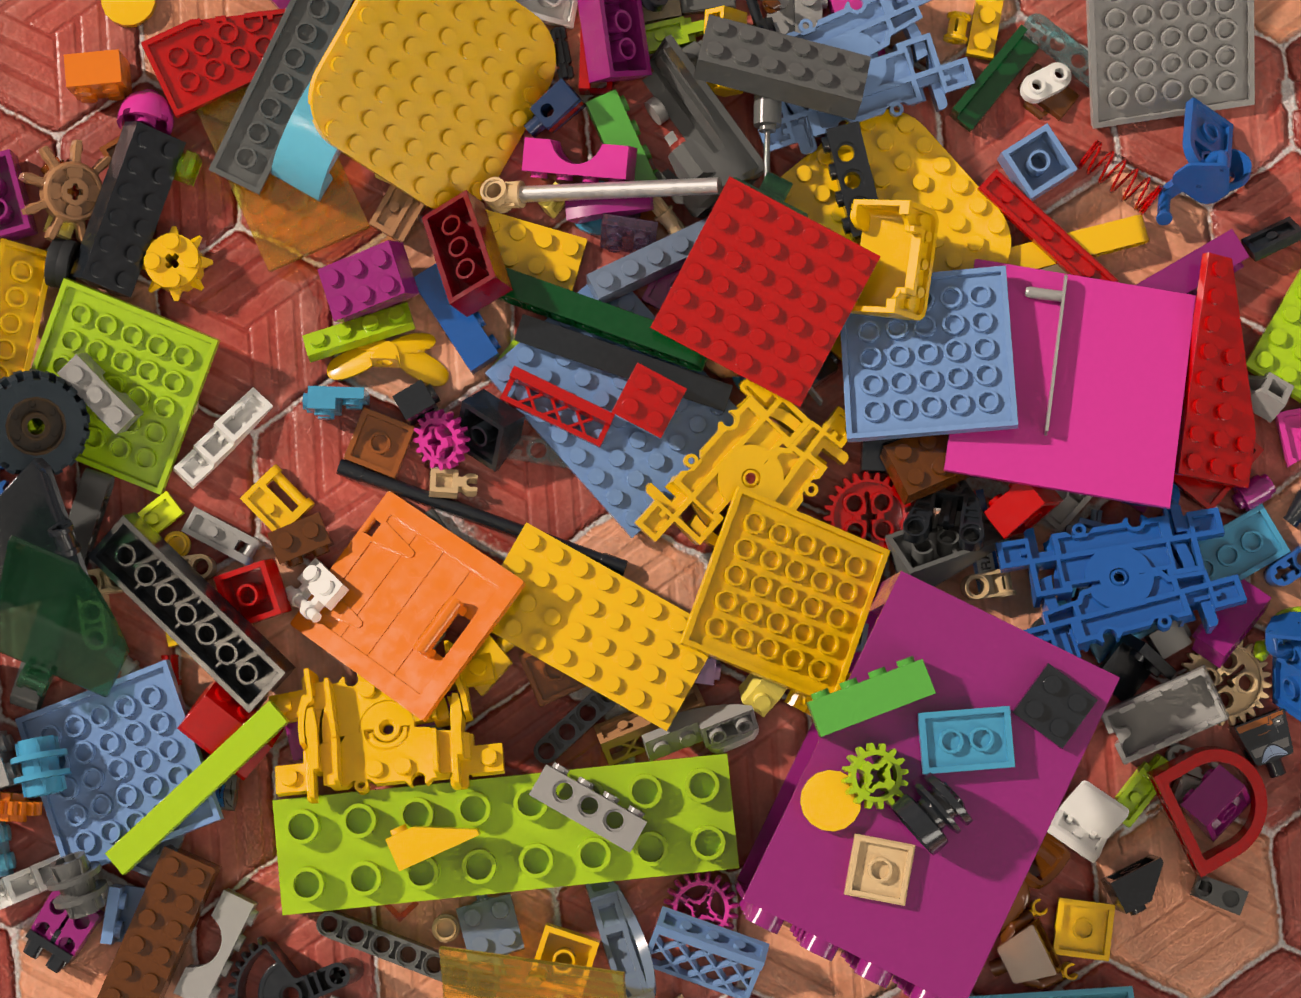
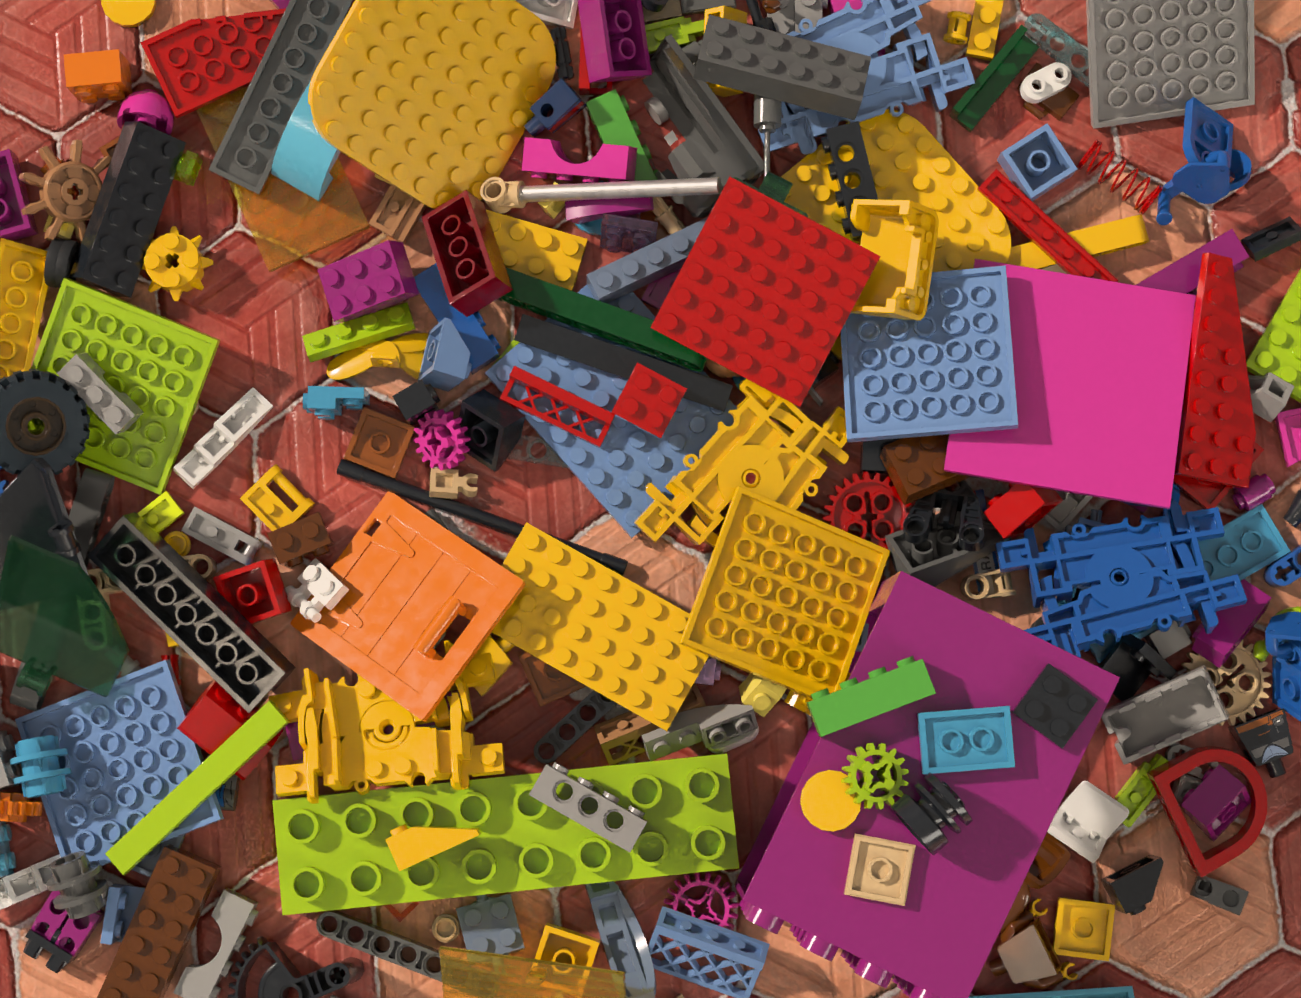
light grey piece [1025,275,1068,436] -> none
none -> medium blue slope [418,317,472,392]

